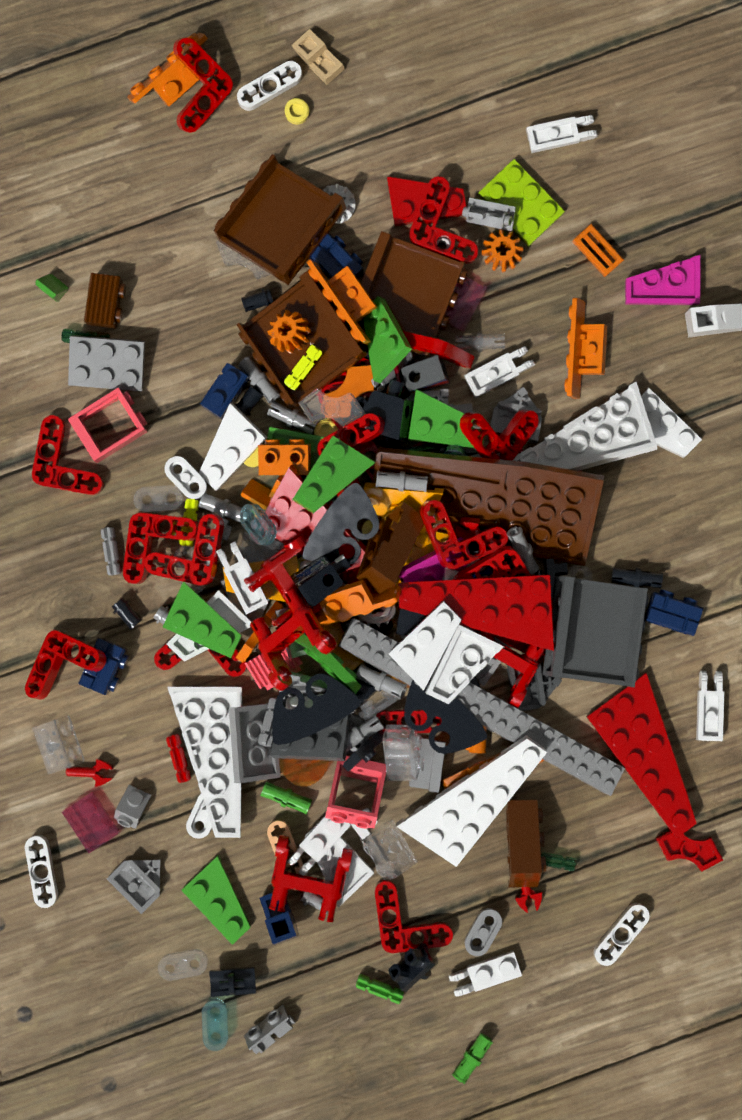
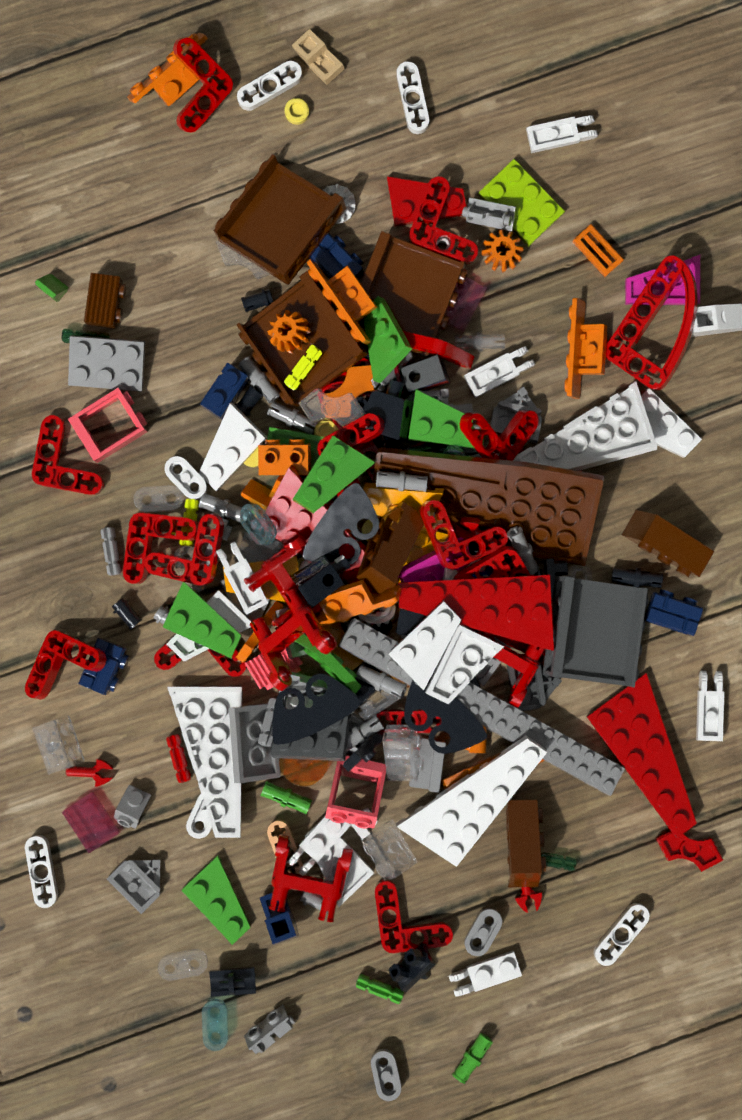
none -> light grey plate [371,1049,401,1101]
none -> white beam [396,62,429,134]
none -> red beam [606,255,698,390]
none -> reddish brown wedge [621,510,715,578]

